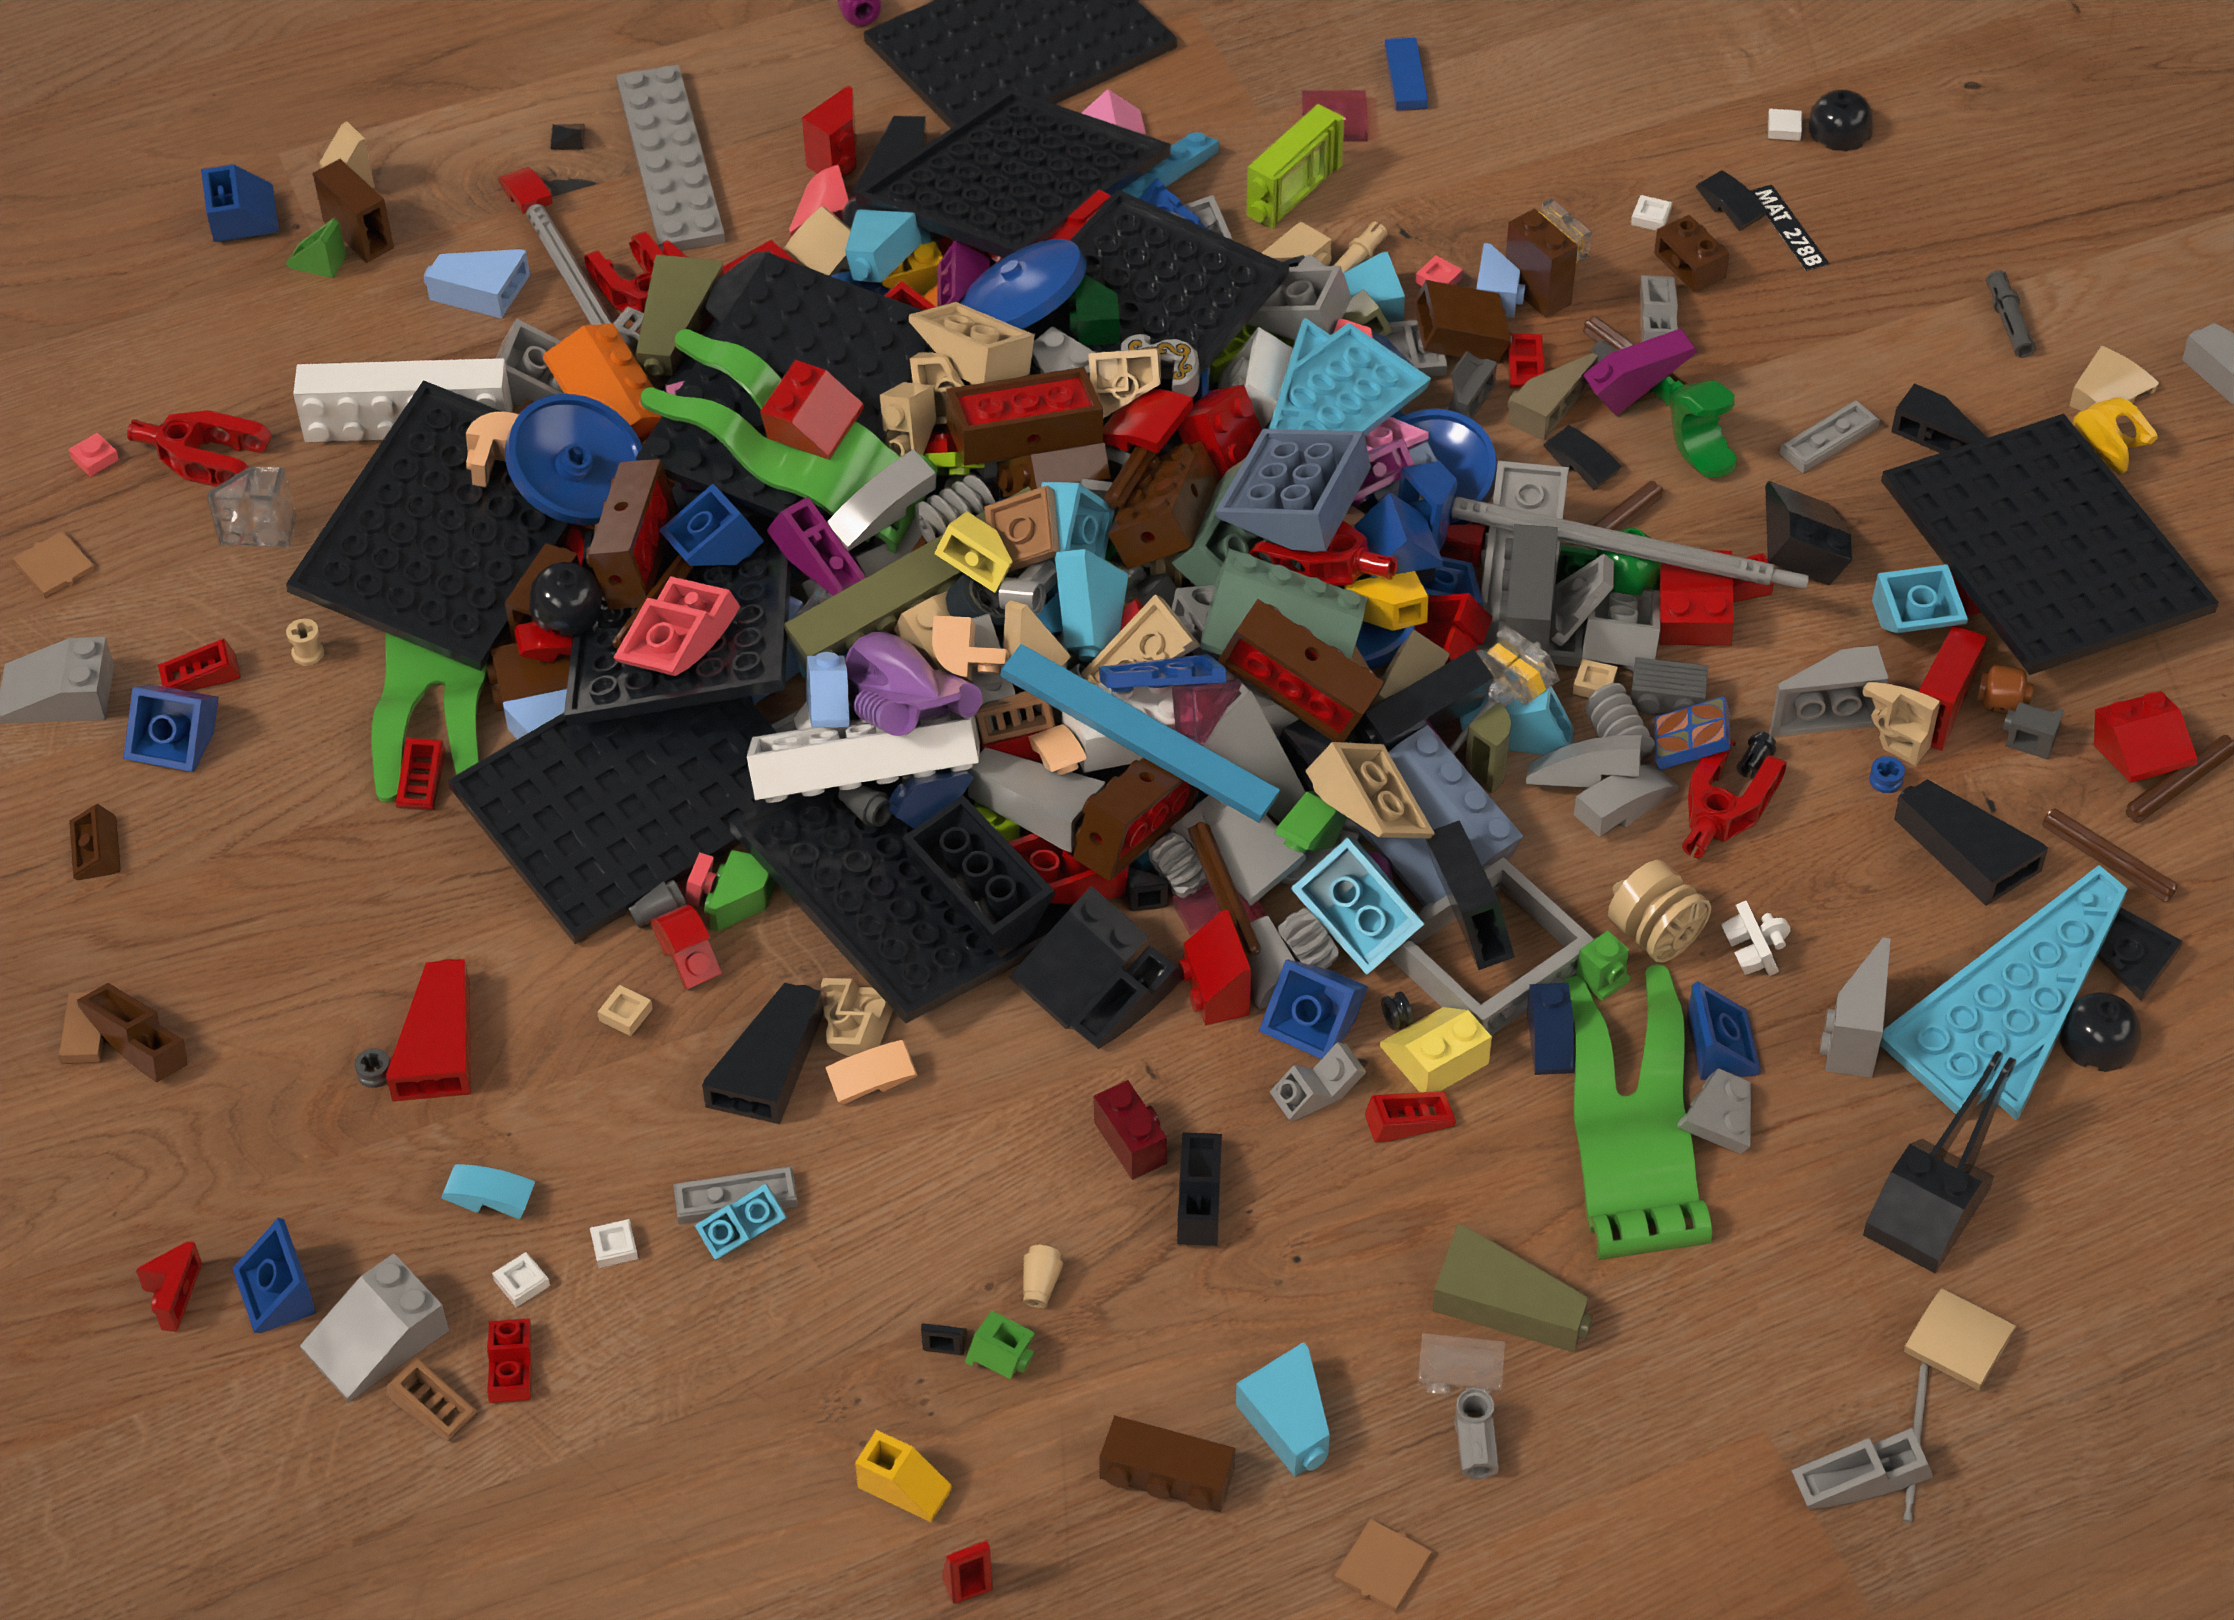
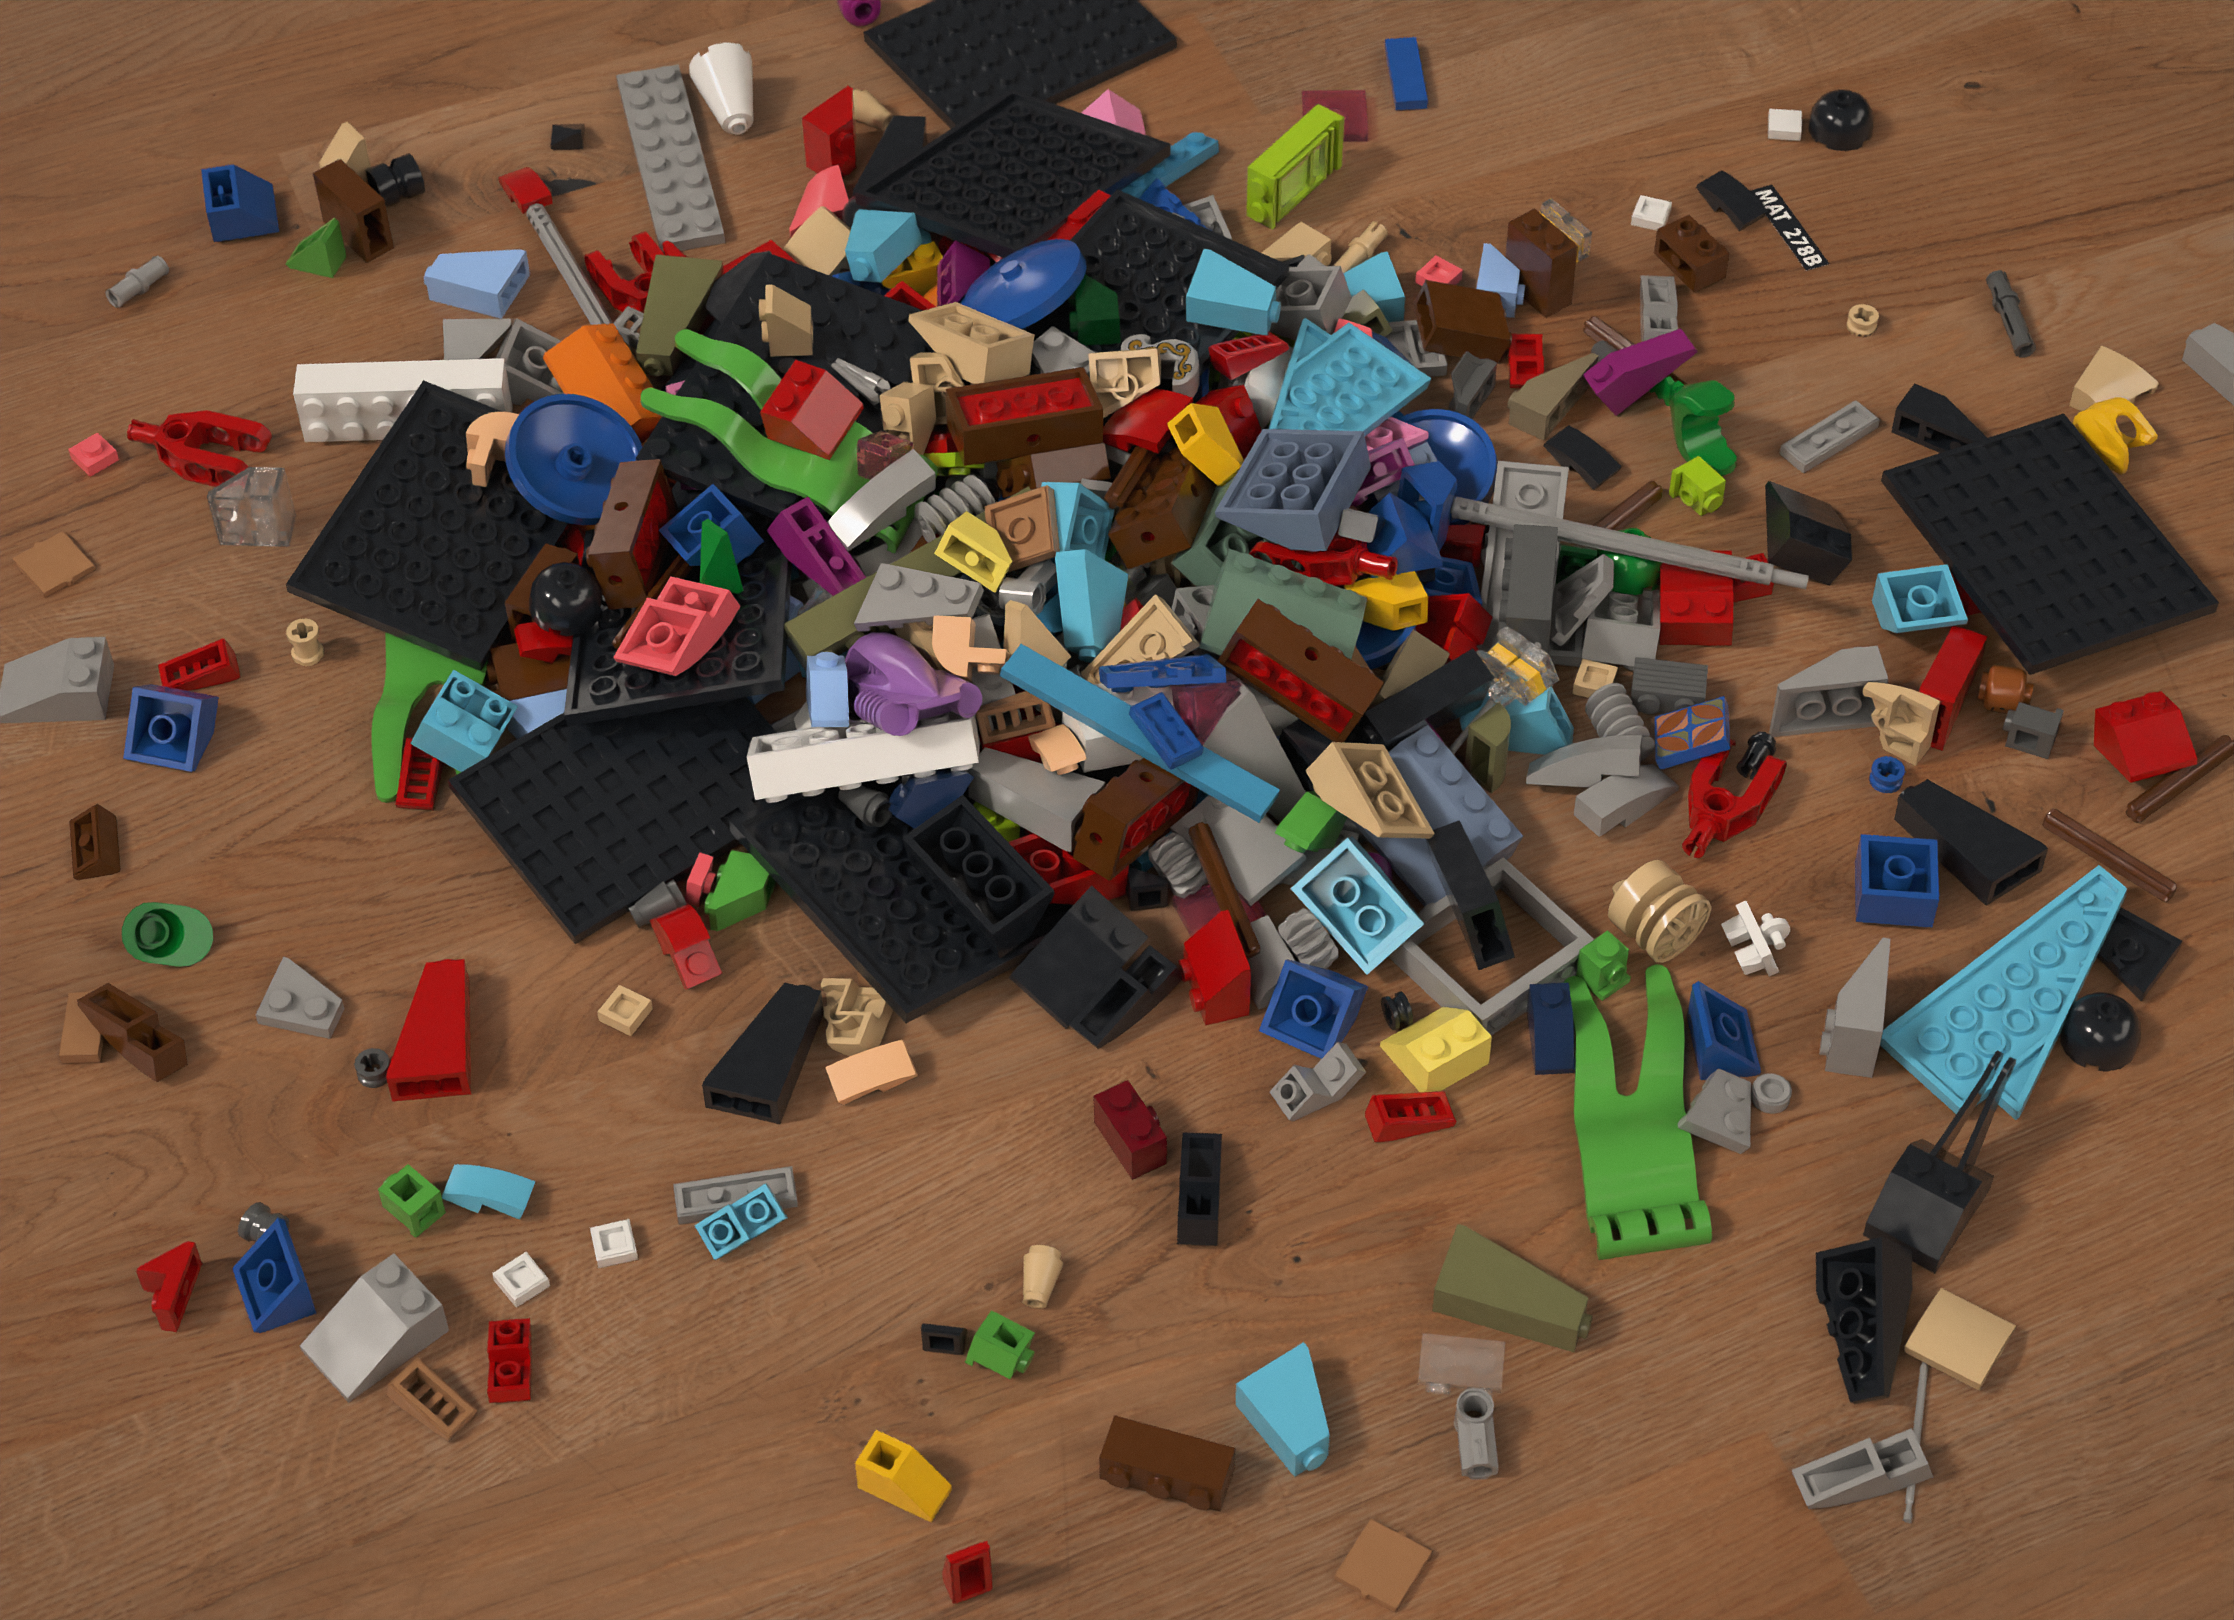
none -> light grey pin [105,256,169,308]
none -> green piece [121,902,213,967]
none -> dark grey wheel [238,1202,290,1242]
none -> light grey wing [256,957,344,1039]
none -> black wheel [366,153,425,207]
none -> bright green brick [378,1164,446,1238]
none -> medium azure slope [410,669,518,772]
none -> light grey slope [443,318,521,360]
none -> white cone [689,42,753,135]
none -> green slope [700,519,744,594]
none -> tan slope [759,285,813,357]
none -> light grey piece [831,358,891,405]
none -> tan cone [853,89,893,131]
none -> light grey wing [854,563,984,632]
none -> clear pink slope [857,431,914,480]
none -> blue plate [1129,692,1204,770]
none -> yellow slope [1167,403,1244,487]
none -> medium azure slope [1186,249,1281,335]
none -> red slope [1208,332,1289,380]
none -> slope [1338,508,1386,543]
none -> lime brick [1669,456,1726,516]
none -> light grey tile [1751,1073,1792,1114]
none -> black wedge [1816,1237,1912,1404]
none -> tan bush [1846,304,1879,337]
none -> blue brick [1855,834,1939,928]

